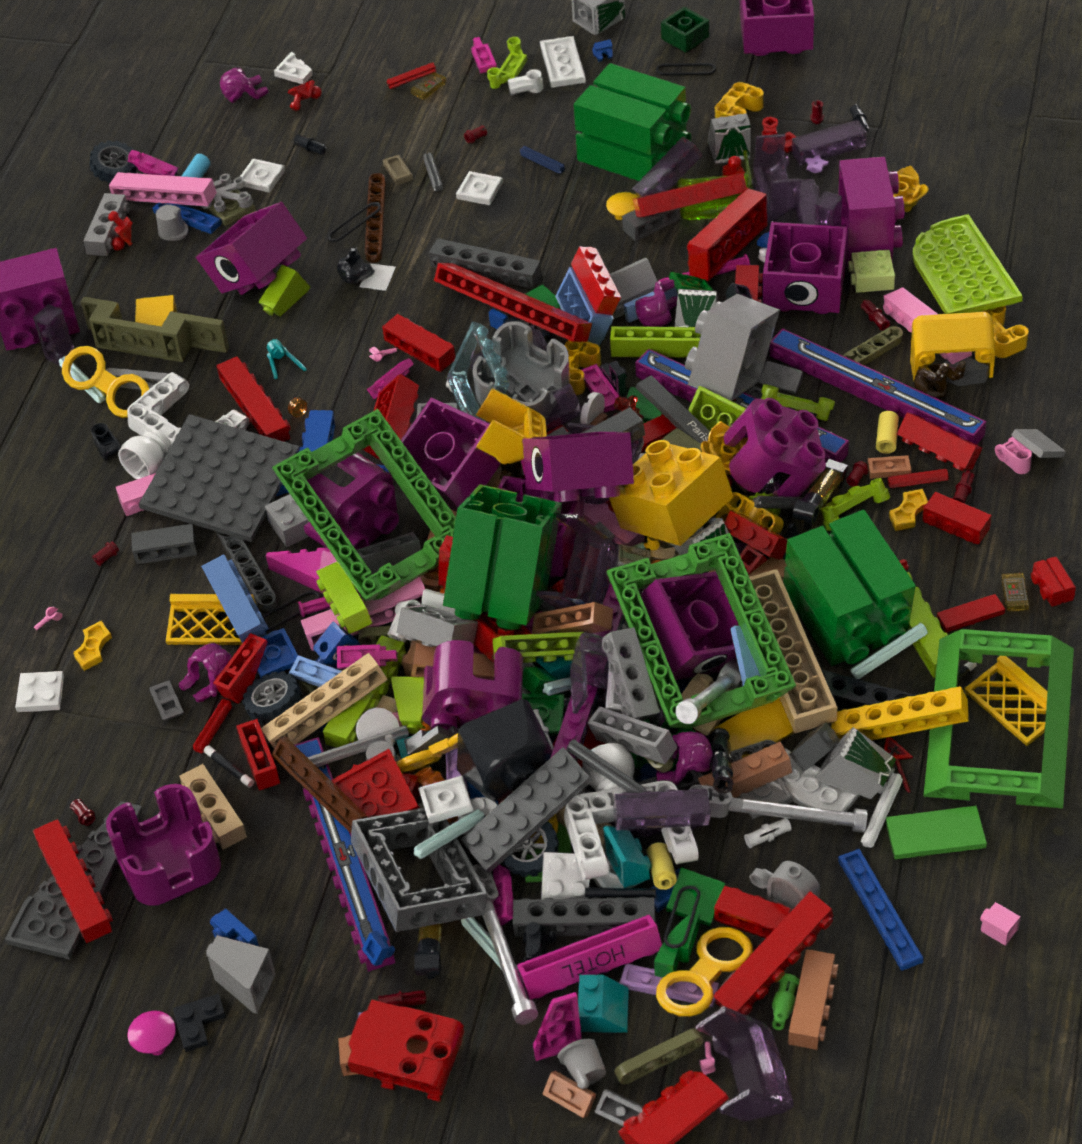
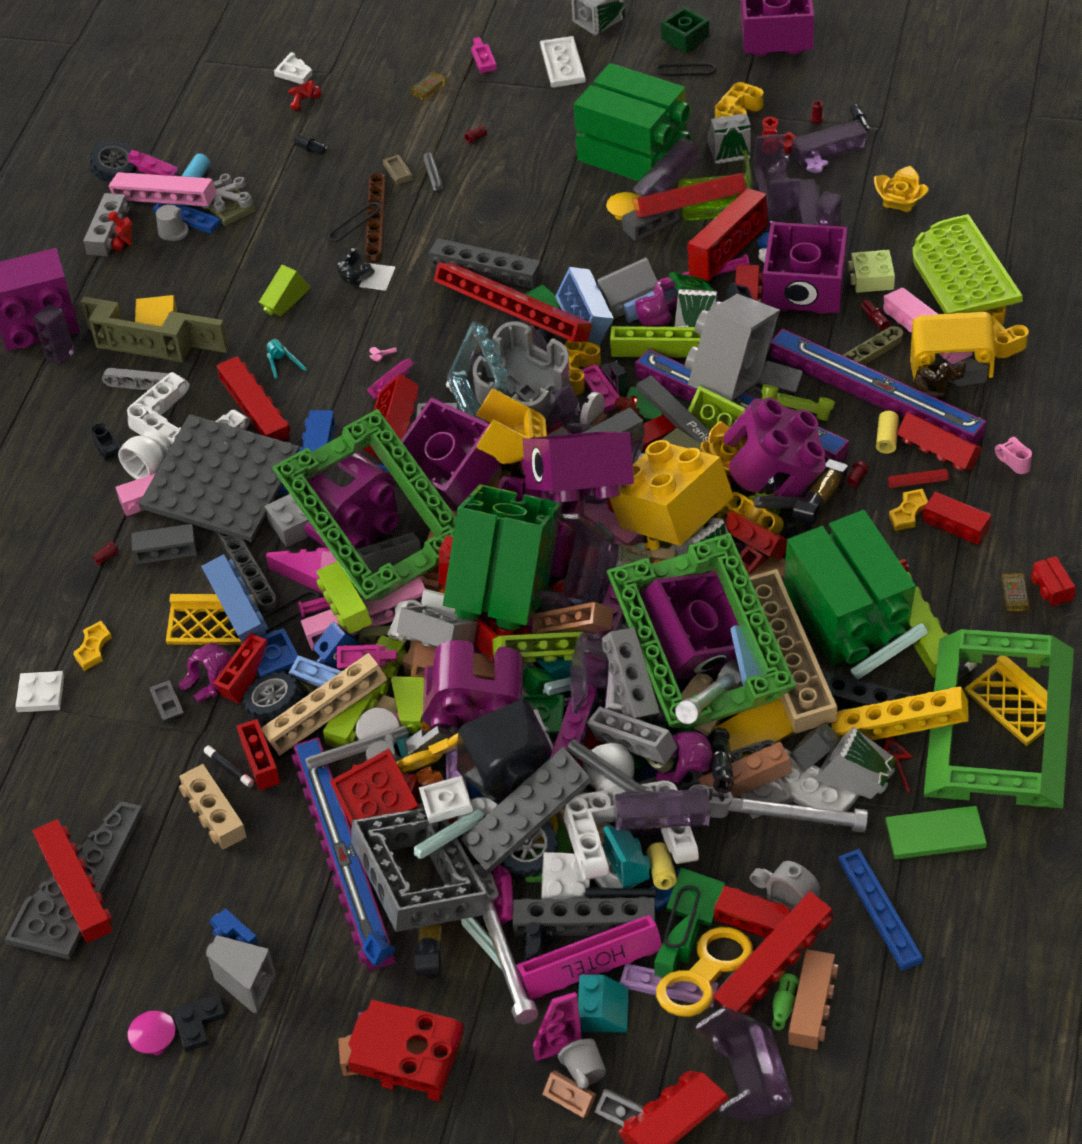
bright pink hand [34,607,62,630] -> none
light aqua axle [59,356,106,403] -> none
yellow bar [62,346,149,418] -> none
dark red pin [70,799,95,826] -> none
magenta piece [106,784,221,906] -> none
red axle [193,699,232,753] -> none
magenta brick [196,201,308,295] -> none
magenta hair [220,68,269,103] -> none
white tile [240,159,285,193] -> none
reddish brown tile [272,737,368,833] -> none
clear orange tile [288,397,307,418] -> none
dark red axle [378,990,427,1007] -> none
red brick [382,314,456,372] -> none
red axle [387,63,436,89] -> none
white tile [456,171,503,205] -> none
lime plate [487,37,527,89] -> none
blue tile [489,308,508,329] -> none
white piece [508,70,543,95] -> none
dark blue axle [520,146,565,174] -> none
red brick [571,246,621,315] -> none
blue tile [592,39,613,62] -> none
olive beam [614,1028,704,1085] -> none
bright pink hand [700,1042,715,1075] -> none
red piece [722,156,745,177] -> none
white pin [744,818,792,848] -> none
lime plate [821,478,890,530] -> none
magenta brick [838,157,904,267] -> none
white axle [861,773,903,848] -> none
nougat plate [867,455,911,479] -> none
red tile [937,594,1005,633] -> none
dark red axle [953,470,975,504] -> none
bright pink brick [980,902,1020,946] -> none
light grey tile [1012,429,1066,458] -> none

